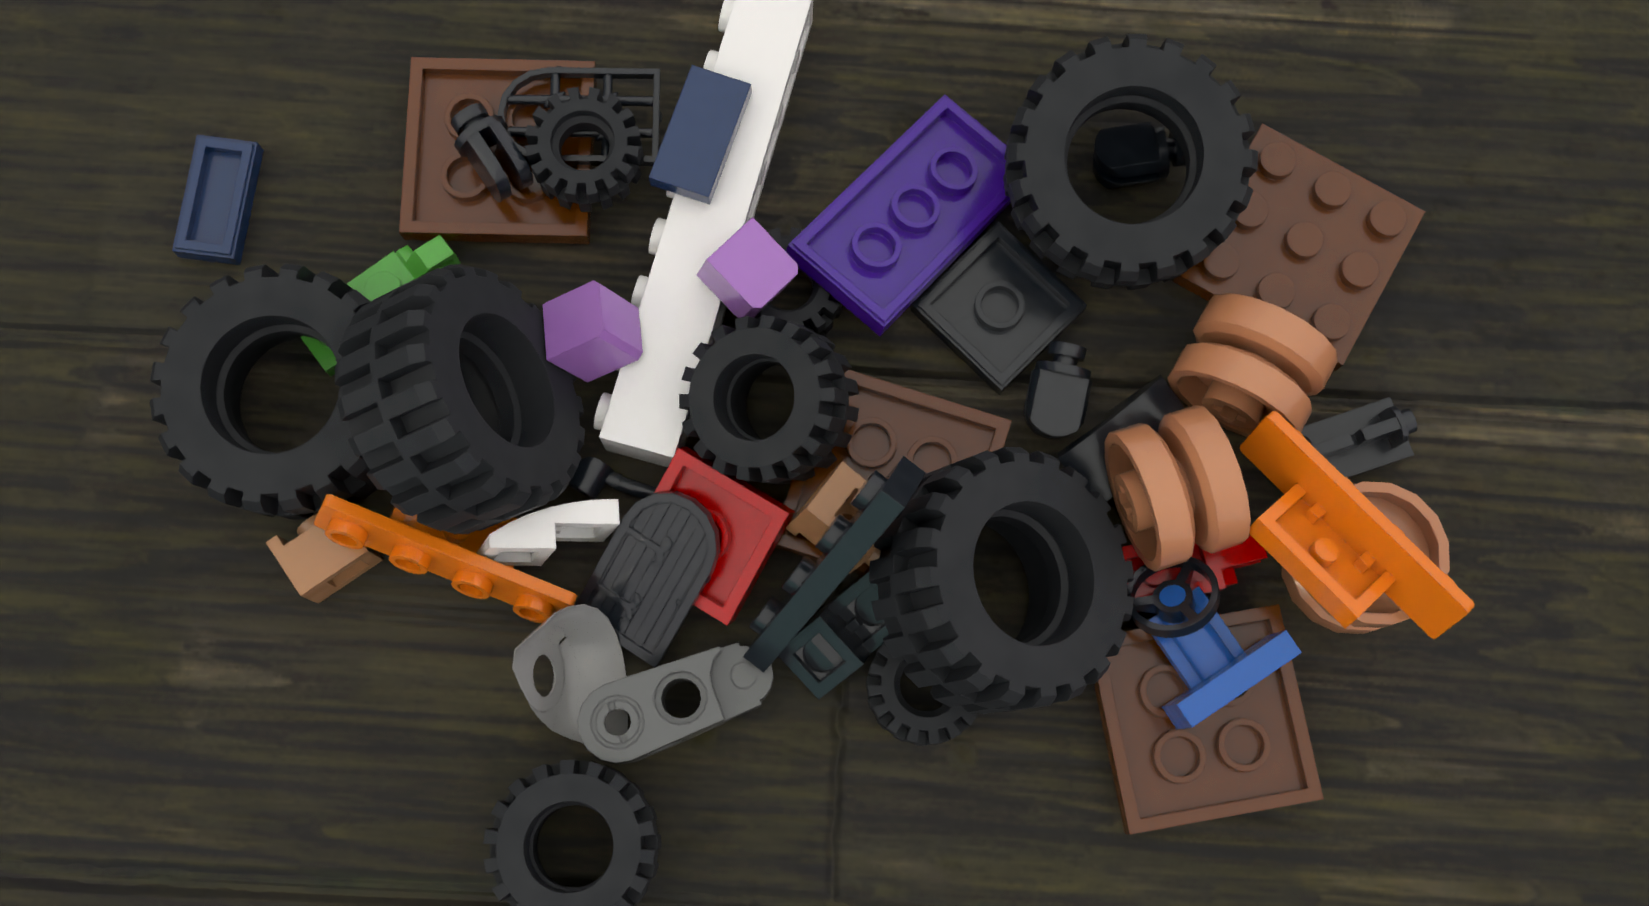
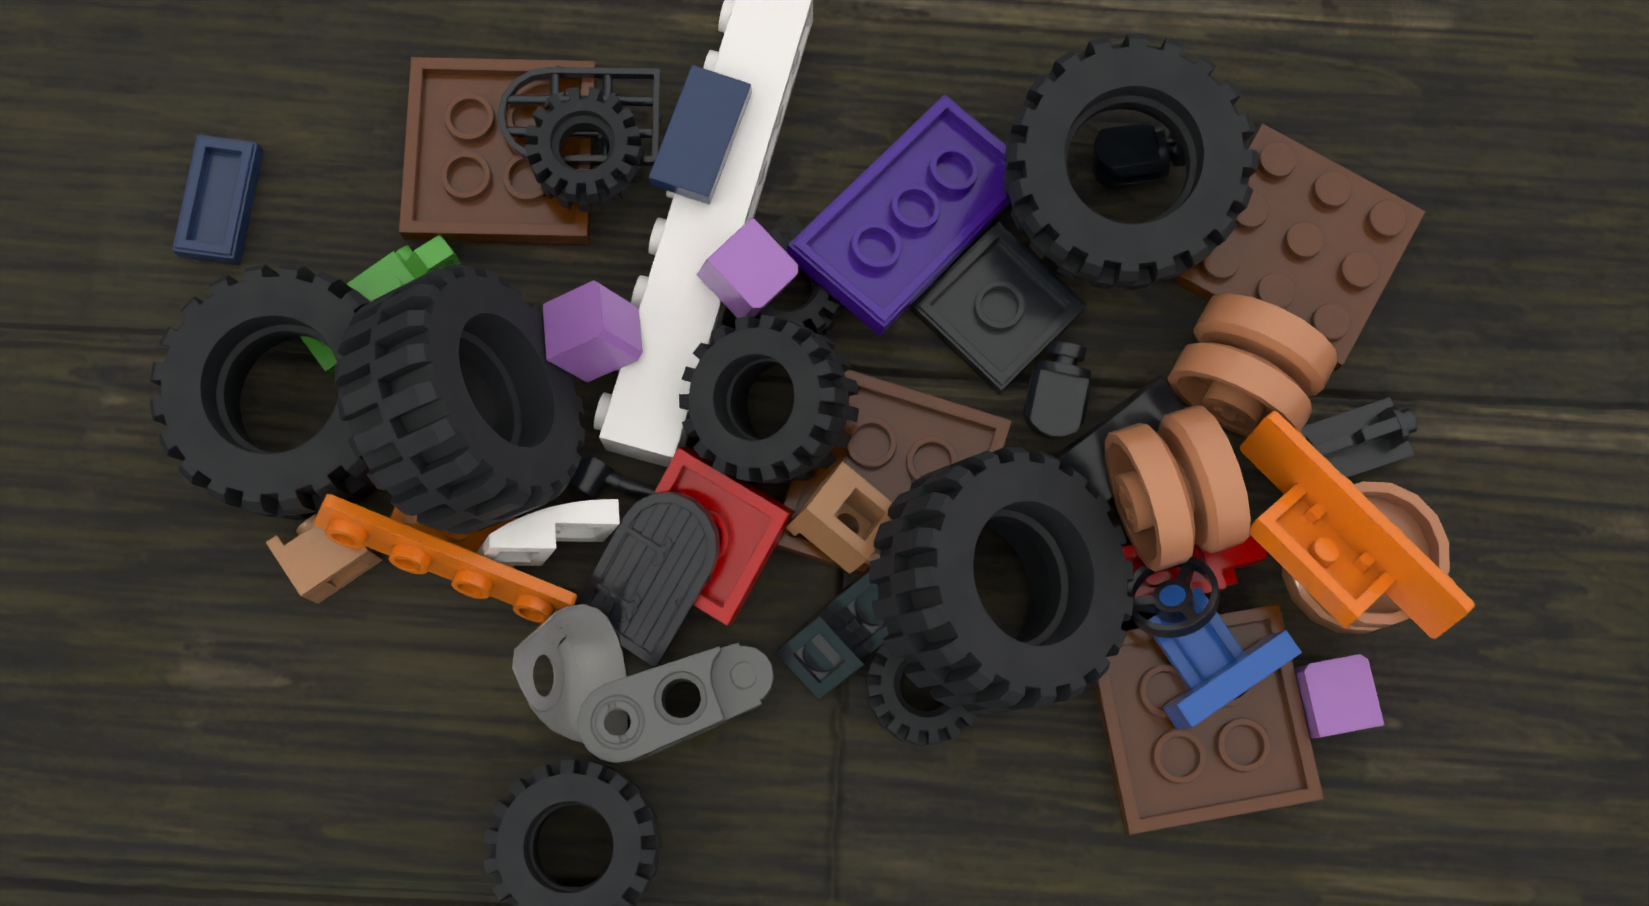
black arm [450,103,534,202] -> none
black plate [743,456,926,672] -> none
none -> medium lavender piece [1294,654,1384,739]

